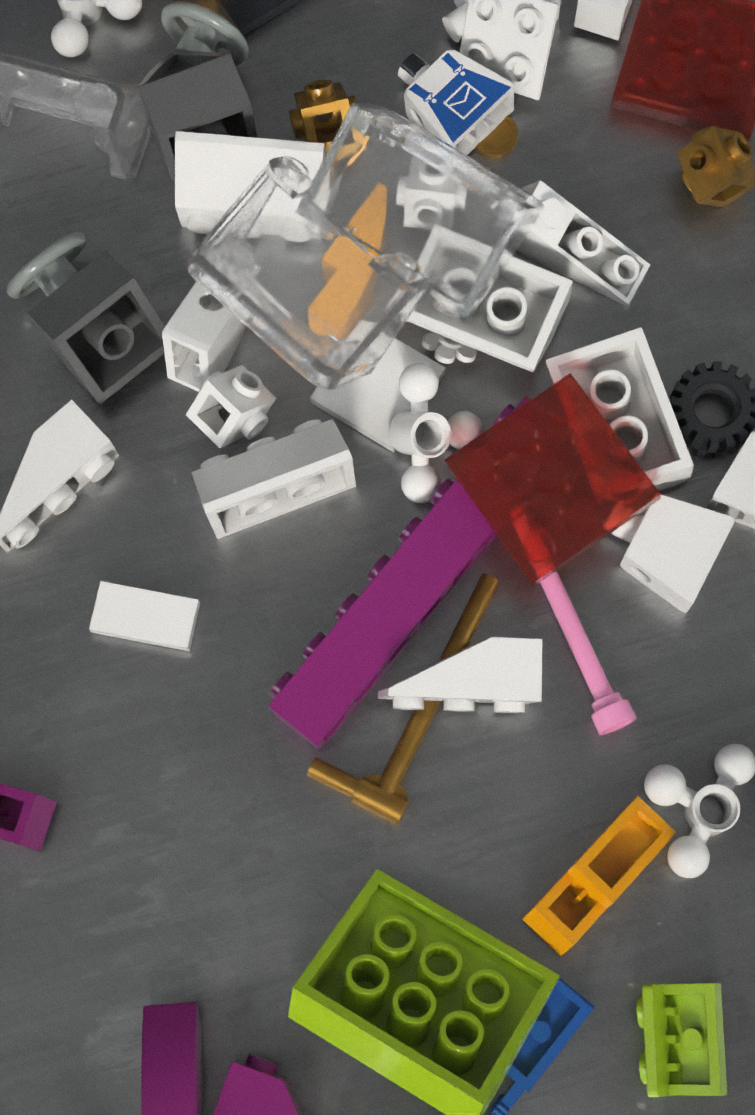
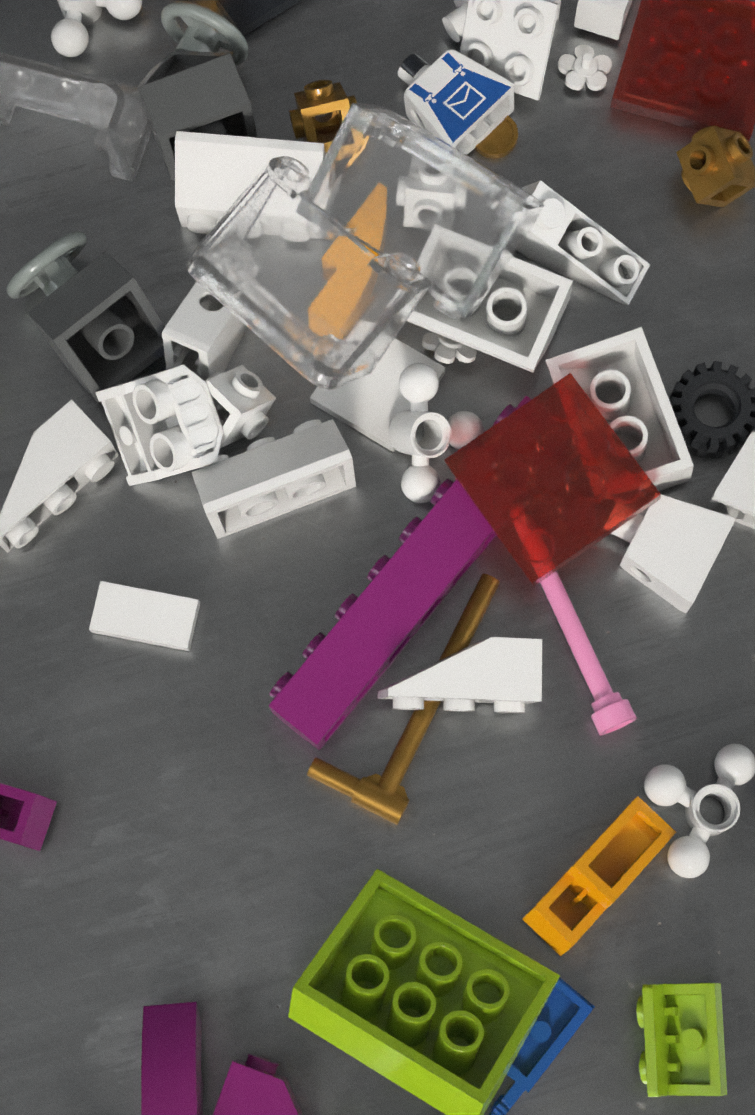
none -> white slope [95,365,223,486]
none -> white plant [558,45,612,91]

